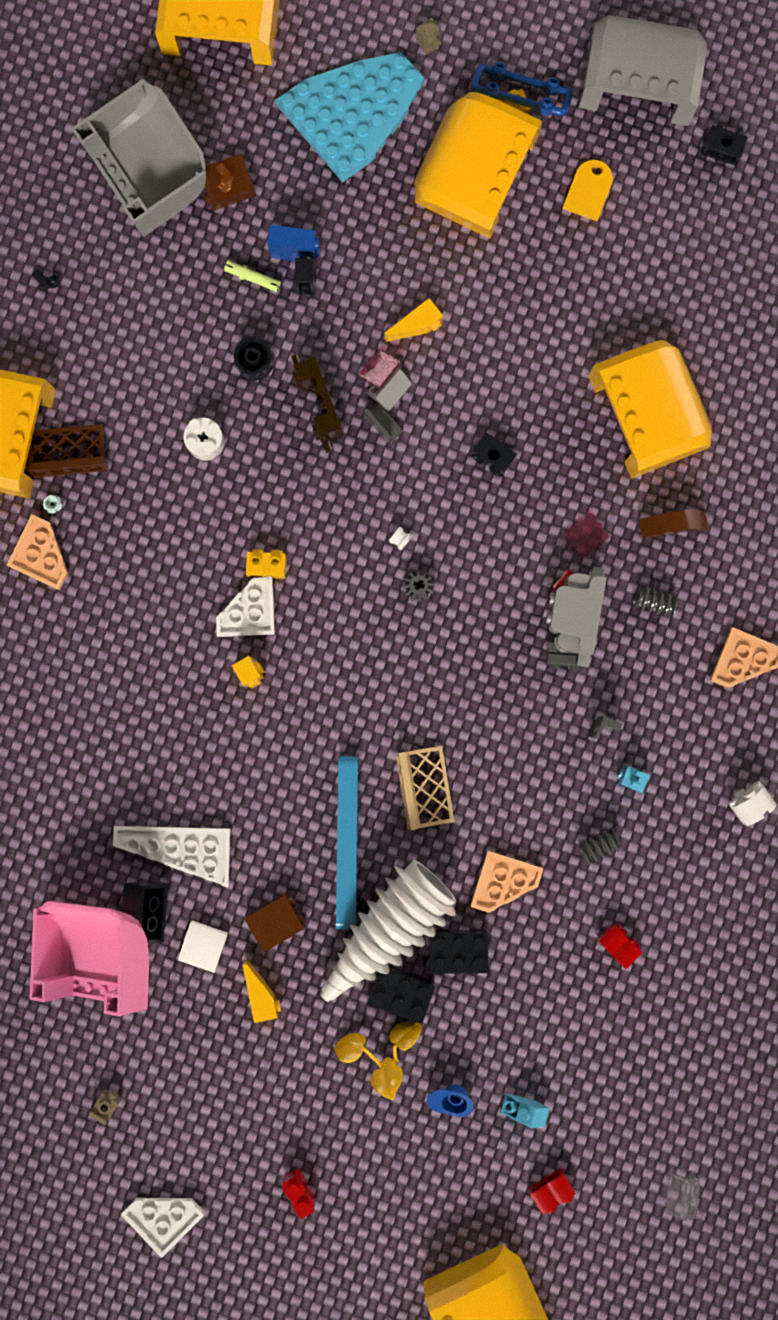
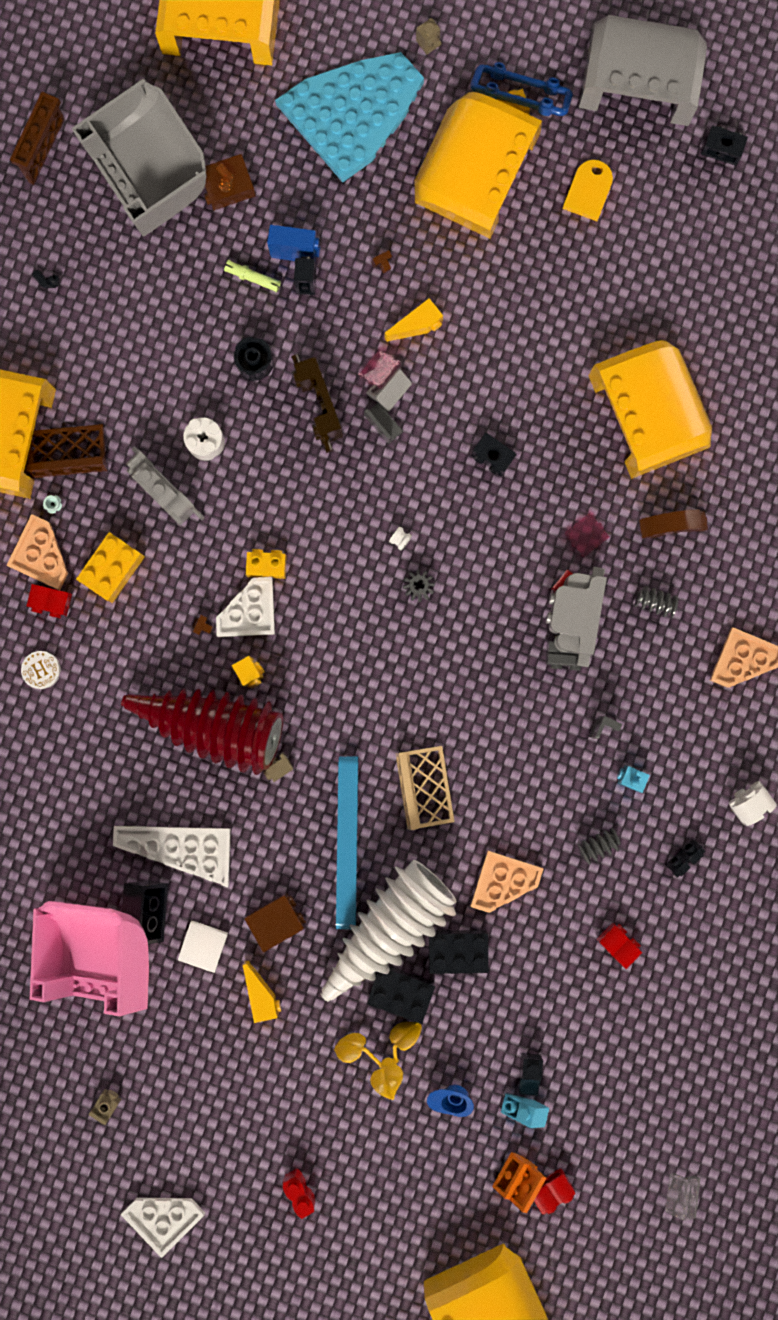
none -> reddish brown fence [10,91,65,185]
none -> white tile [21,651,61,689]
none -> red brick [26,584,72,619]
none -> yellow brick [76,532,145,603]
none -> dark red cone [121,688,283,775]
none -> light grey brick [125,447,205,526]
none -> reddish brown tile [190,614,213,635]
none -> dark tan brick [263,752,294,782]
none -> reddish brown tile [370,250,392,274]
none -> orange brick [492,1152,546,1213]
none -> black arch [518,1053,543,1096]
none -> black hinge [665,840,705,878]

